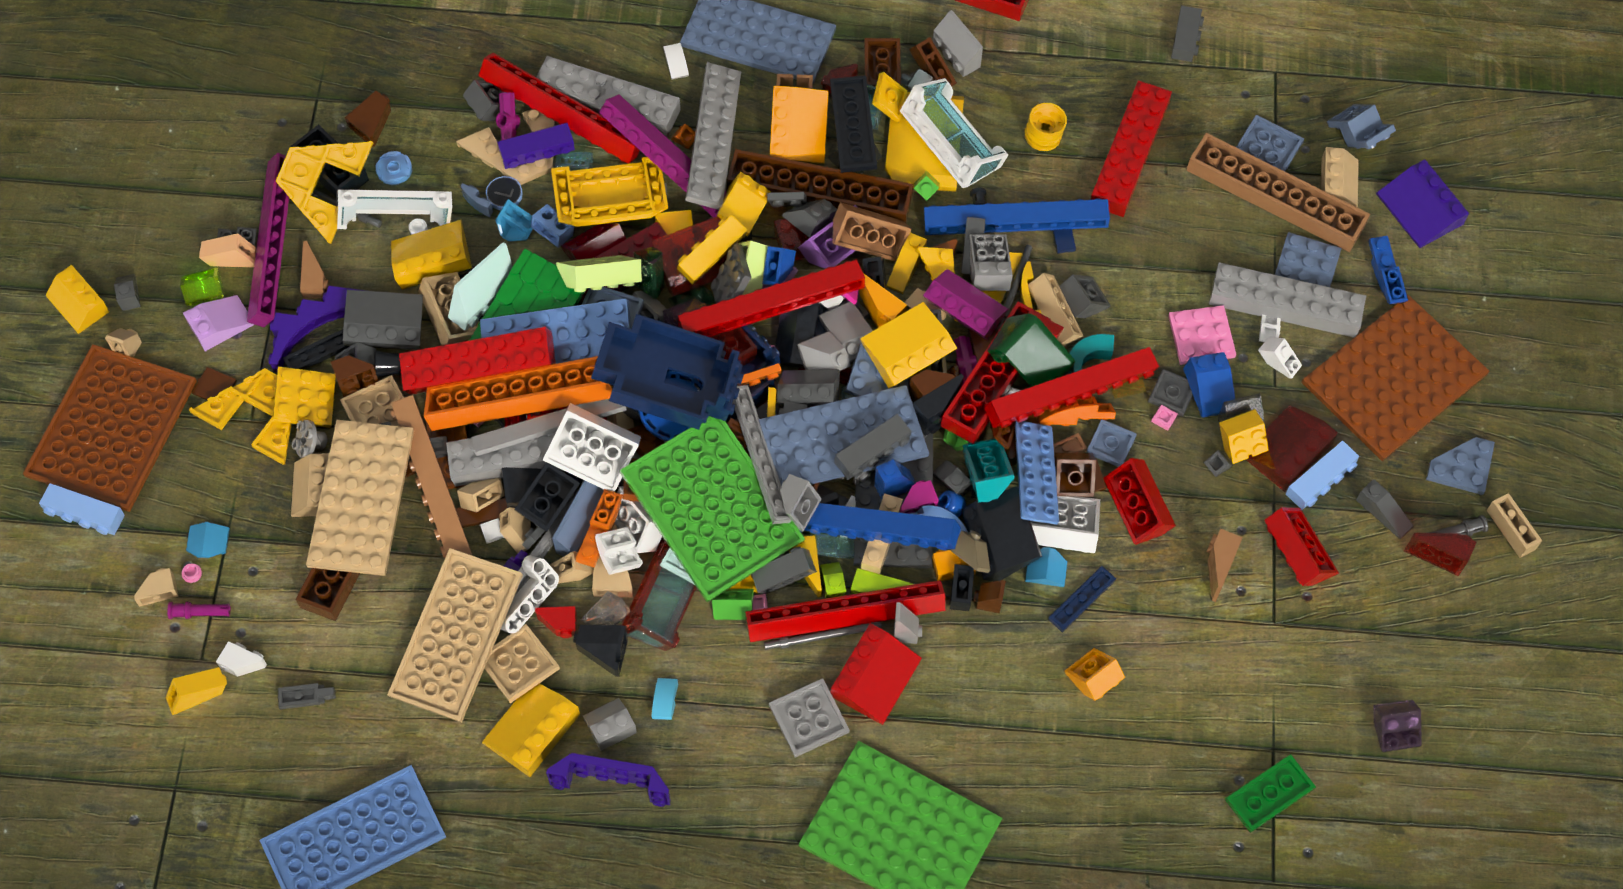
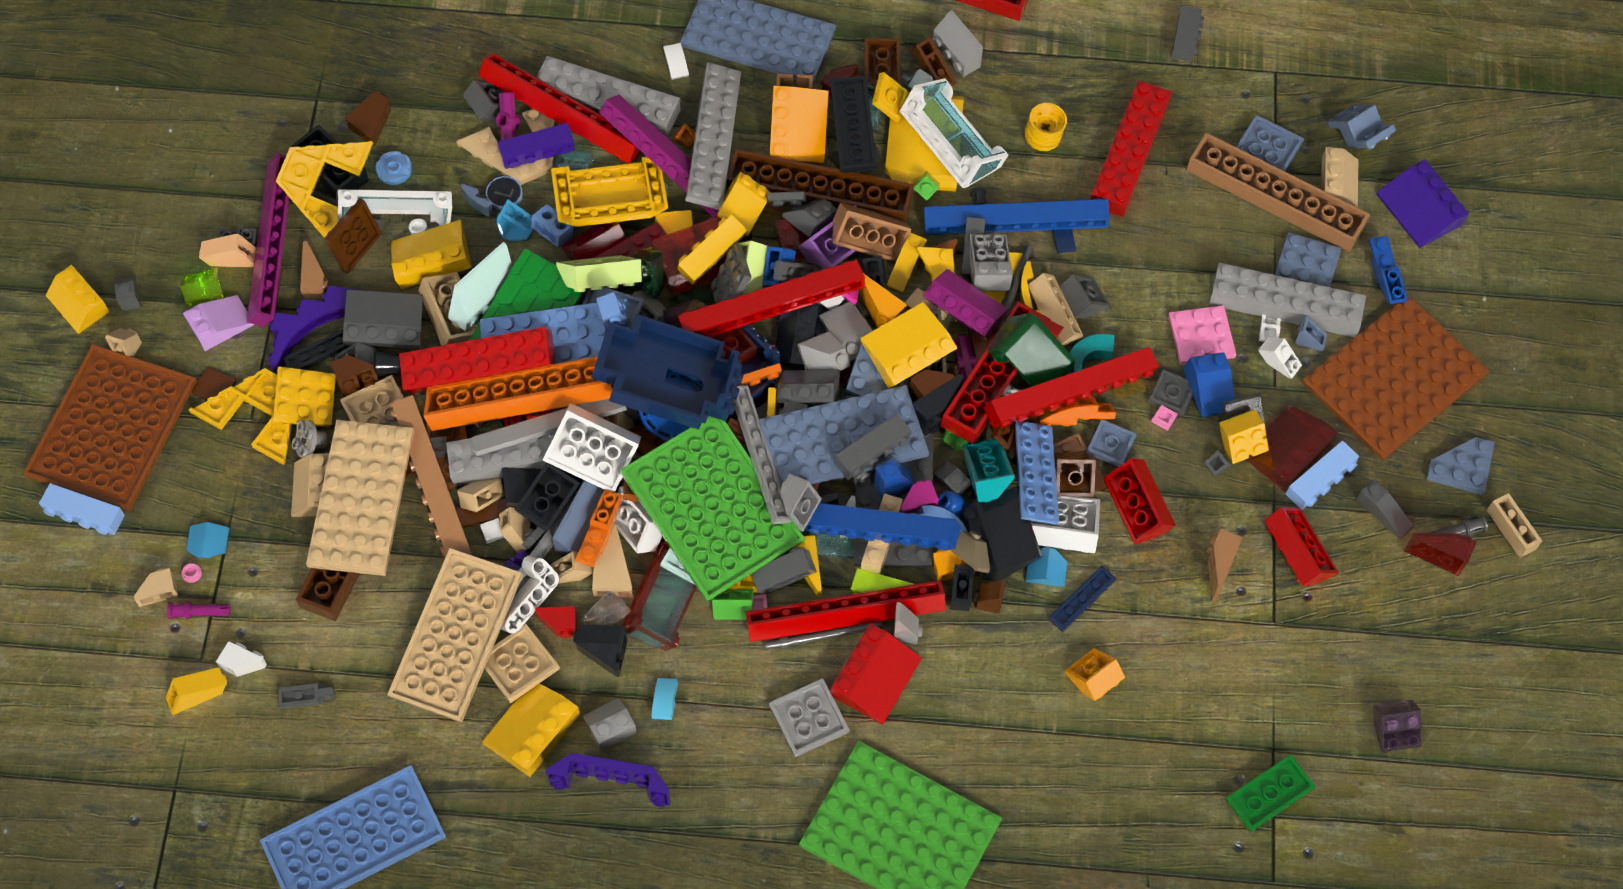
white slope [595,527,643,575] -> none
lime slope [820,562,846,599] -> none
none -> reddish brown plate [324,198,382,274]
none -> medium blue brick [596,292,631,326]
none -> dark grey tile [773,261,816,281]
none -> sand blue slope [1295,315,1327,351]

